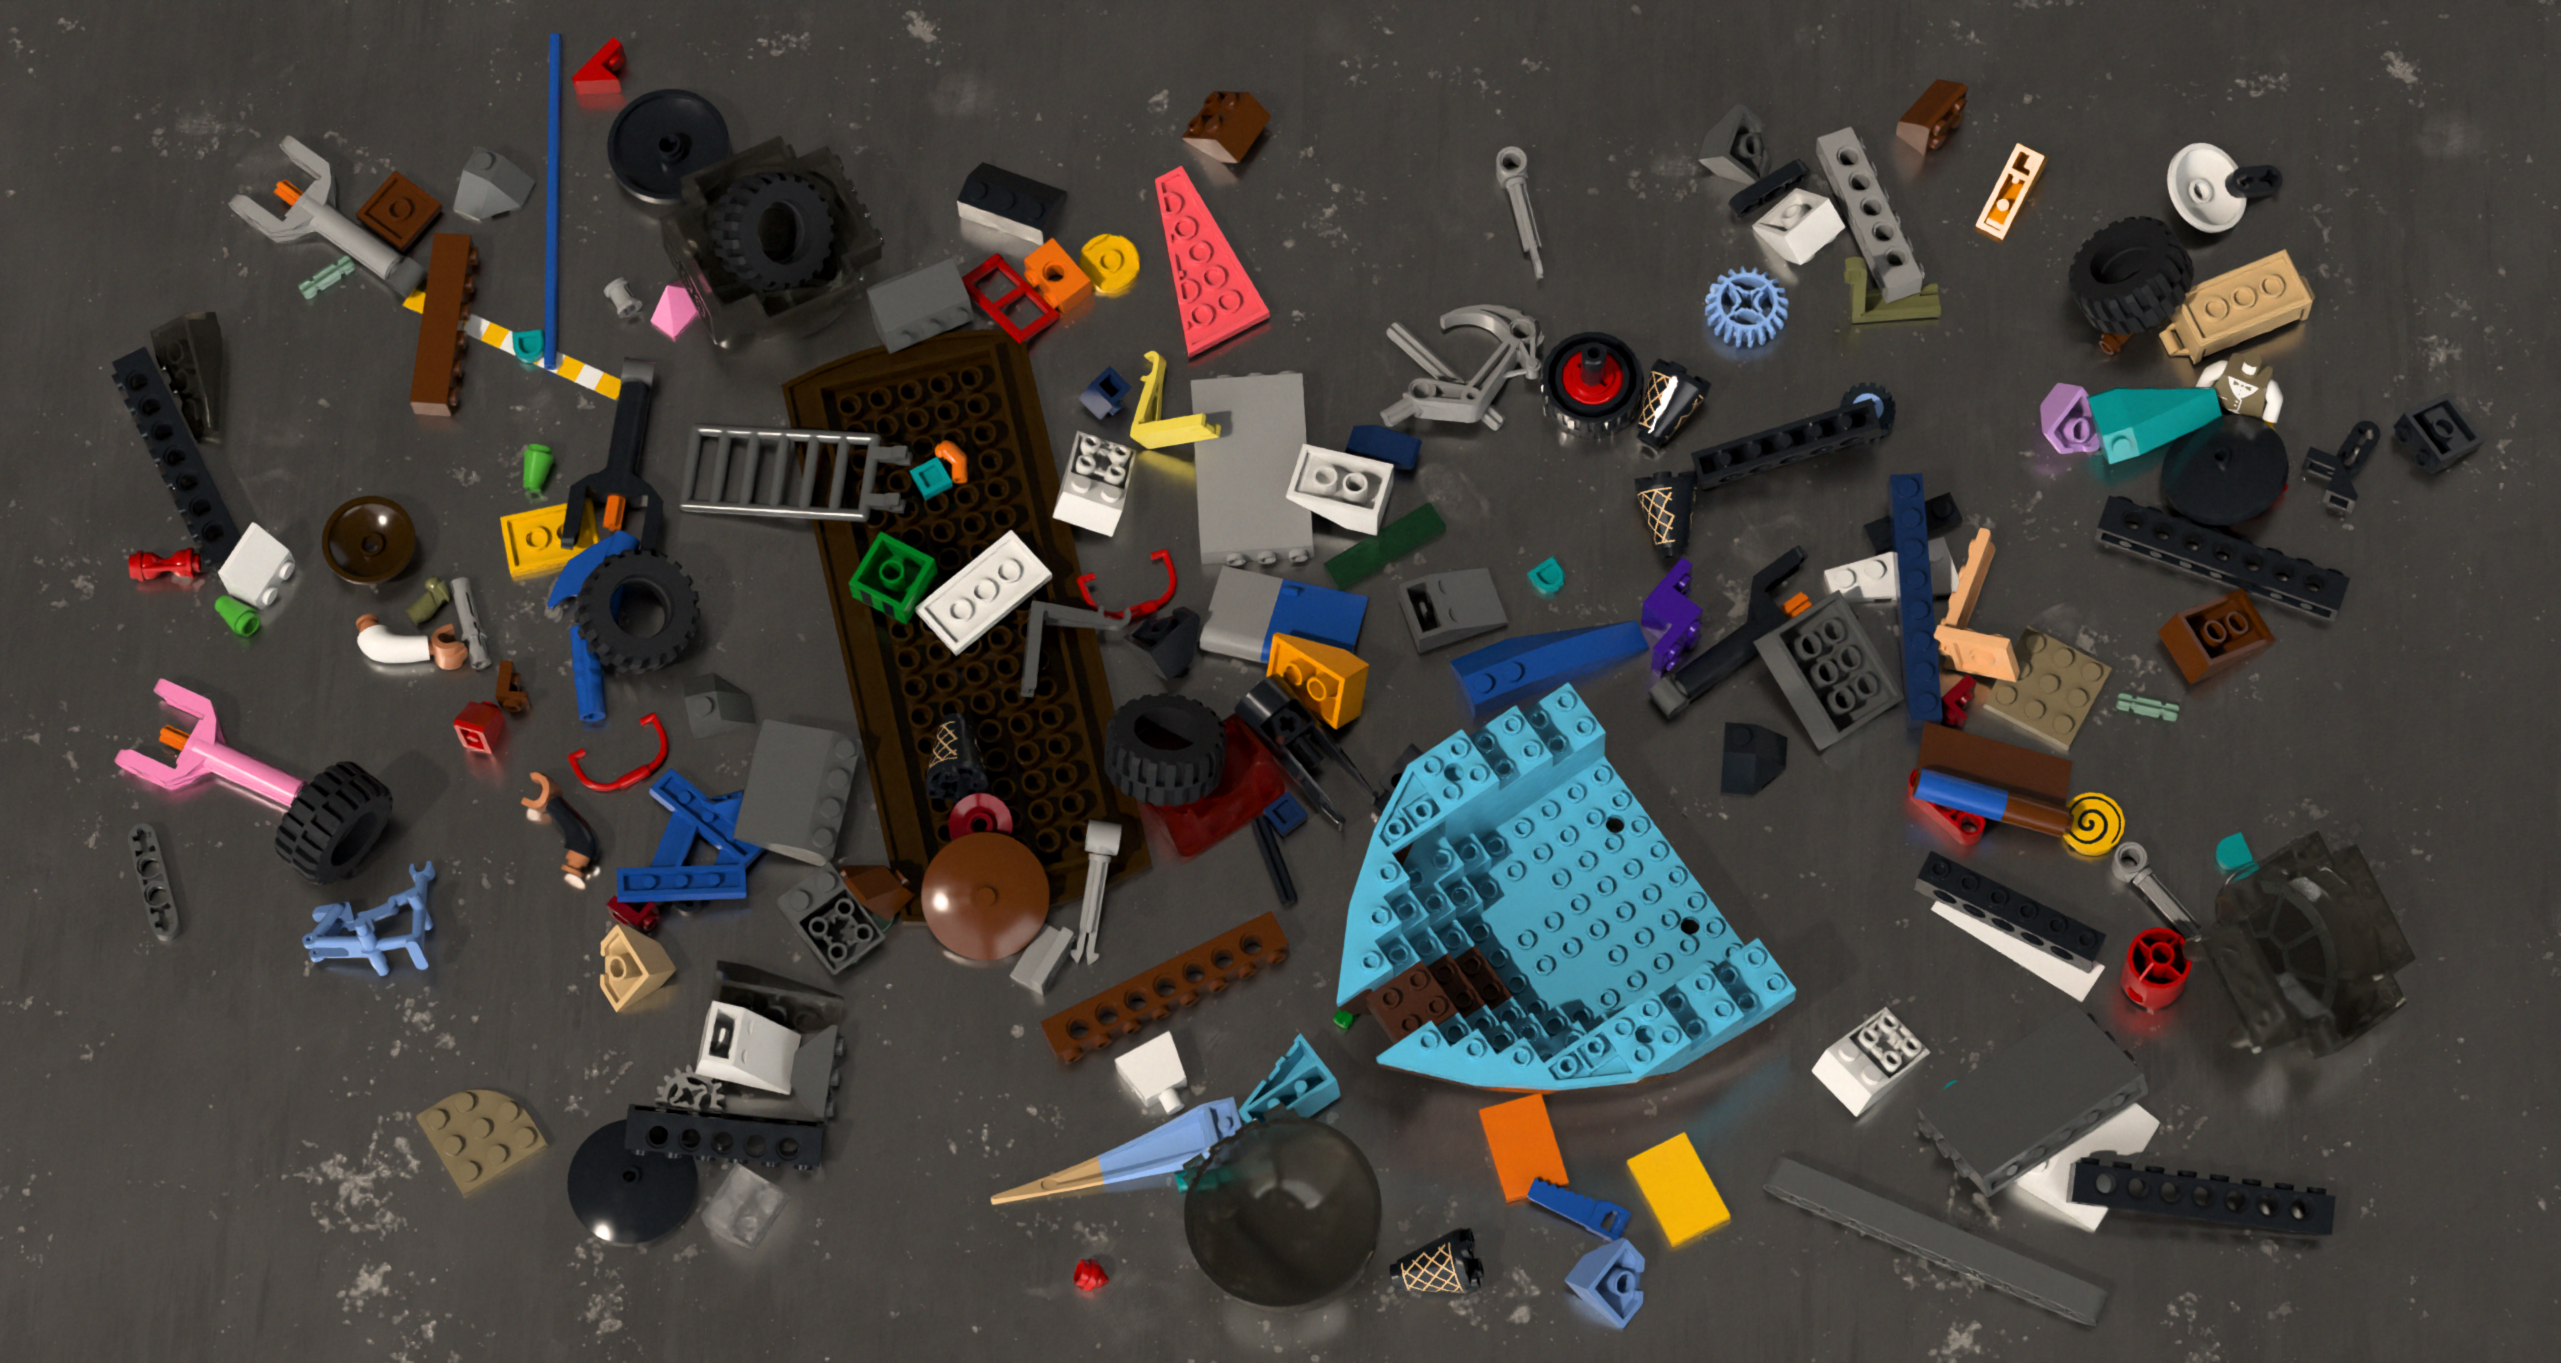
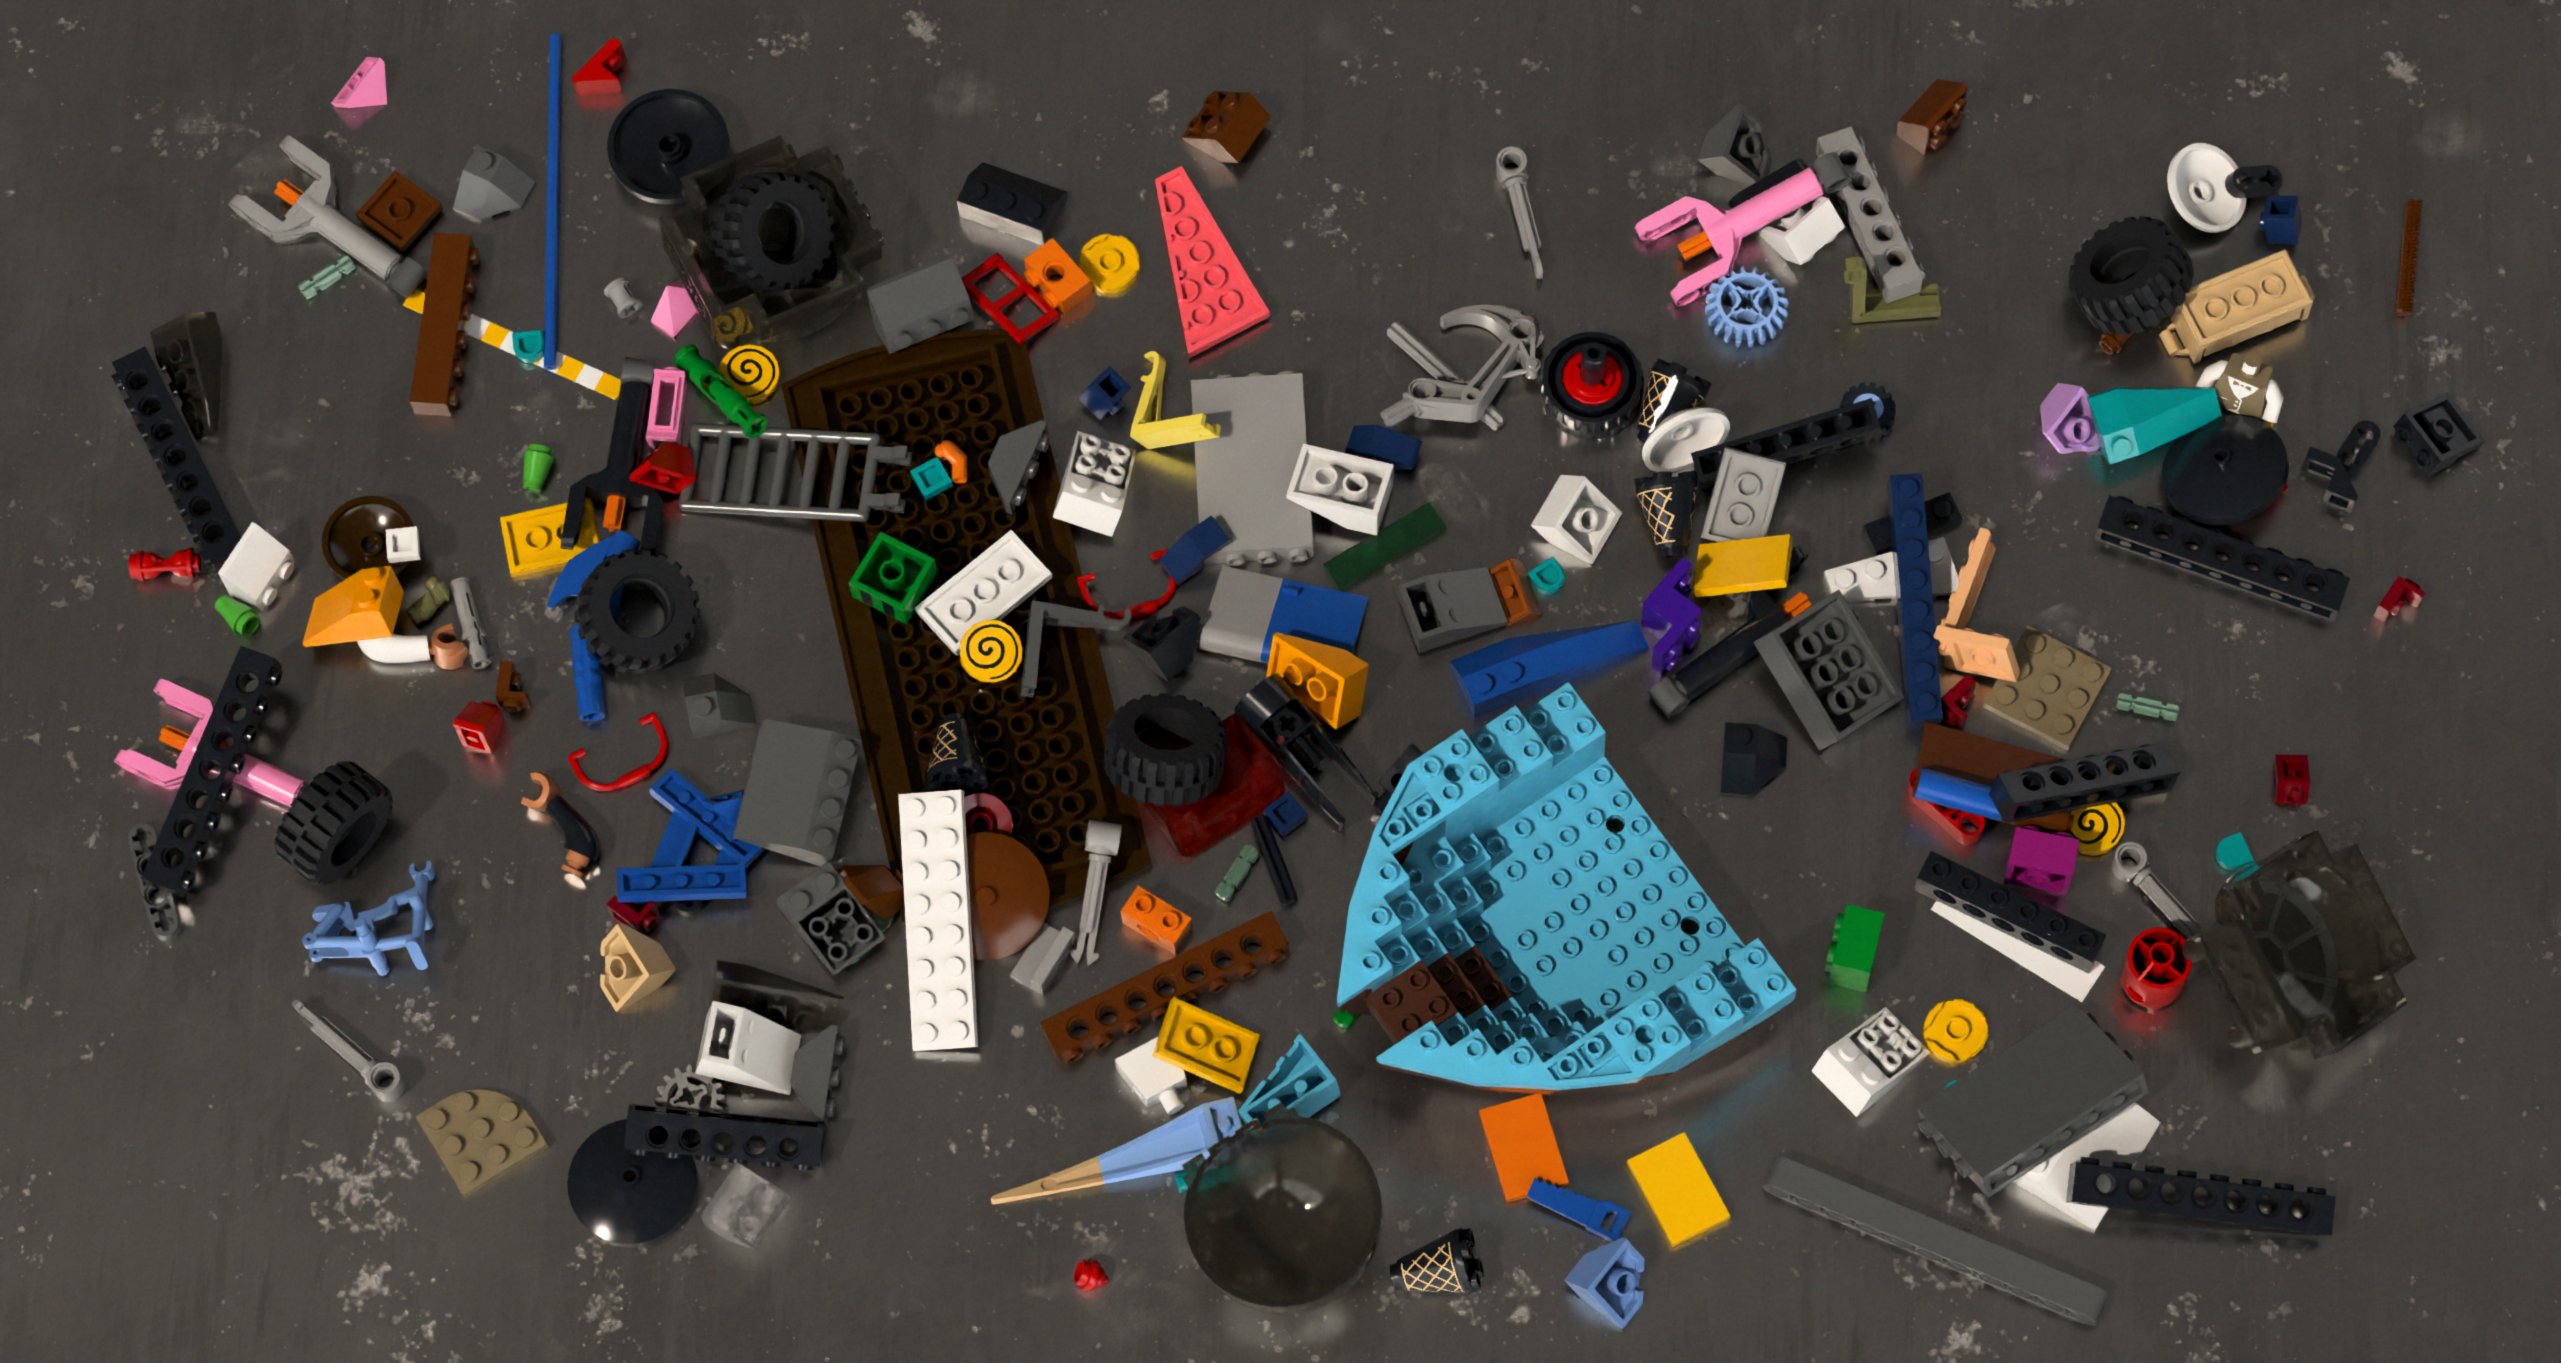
slope [1975,143,2050,240] -> none
reddish brown slope [2158,588,2276,685] -> none
none -> black brick [141,646,283,898]
none -> light grey piece [291,999,405,1102]
none -> light orange slope [302,566,404,647]
none -> bright pink slope [331,57,387,108]
none -> white plate [386,526,421,563]
none -> red slope [629,441,697,495]
none -> bright pink window [645,367,688,450]
none -> green piece [674,344,768,439]
none -> yellow tile [719,344,781,404]
none -> white plate [898,790,978,1051]
none -> yellow tile [959,620,1023,683]
none -> dark grey slope [988,420,1051,515]
none -> orange brick [1120,886,1193,955]
none -> yellow tile [1152,997,1261,1094]
none -> dark blue slope [1159,516,1230,585]
none -> sand green axle [1215,844,1260,902]
none -> dark orange slope [1488,557,1542,627]
none -> white slope [1531,475,1622,564]
none -> bright pink piece [1635,152,1851,306]
none -> white dish [1642,407,1730,472]
none -> yellow tile [1693,534,1793,597]
none -> light grey tile [1701,446,1786,542]
none -> green brick [1824,904,1885,992]
none -> yellow tile [1923,999,1988,1063]
none -> black brick [1989,743,2181,824]
none -> magenta brick [2004,826,2080,896]
none -> dark blue brick [2260,196,2302,244]
none -> dark red bracket [2274,754,2310,805]
none -> dark red bracket [2374,576,2425,623]
none -> reddish brown axle [2395,199,2423,317]

